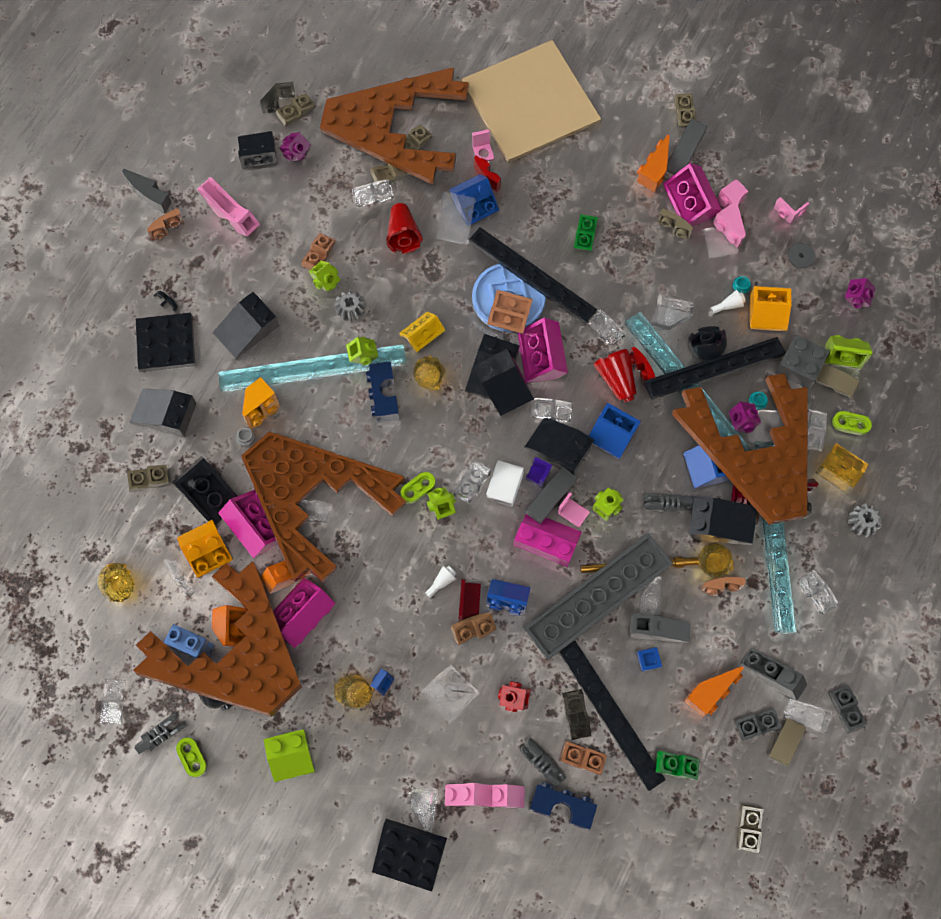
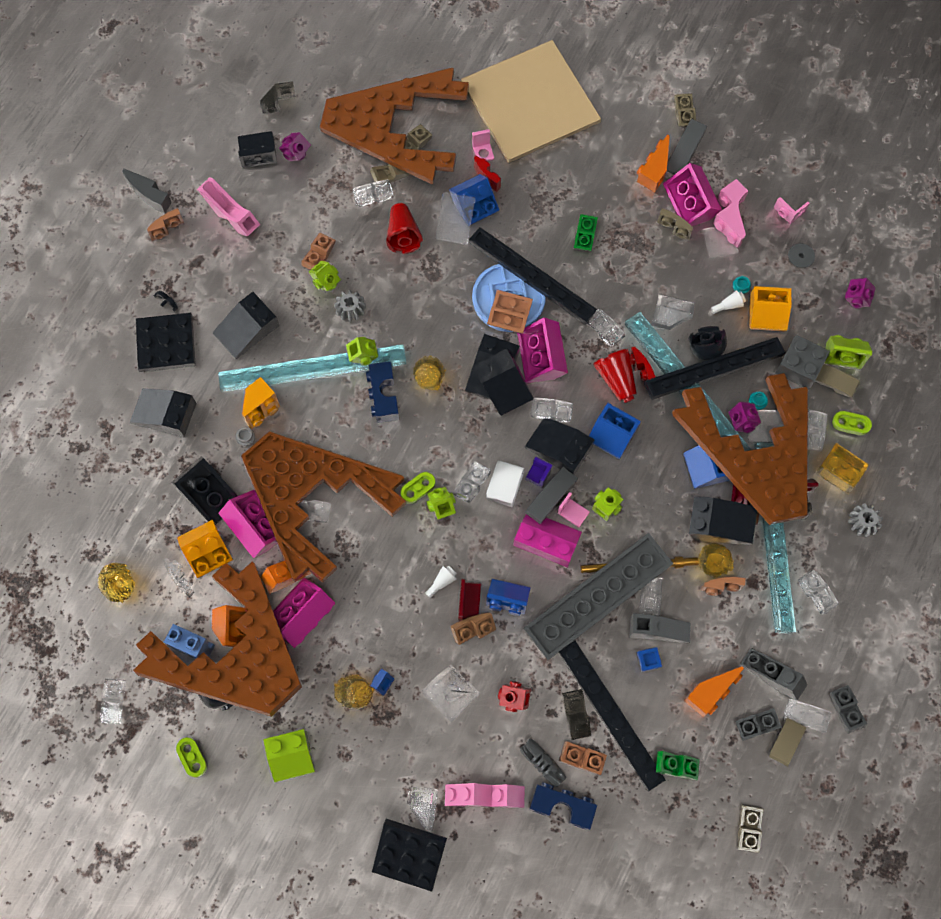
dark tan slope [127,464,169,492] -> none
dark grey hinge [134,712,186,754] -> none
dark tan slope [276,93,316,126] -> none
yellow panel [399,312,445,352] -> none
dark grey hinge [643,494,694,512] -> none

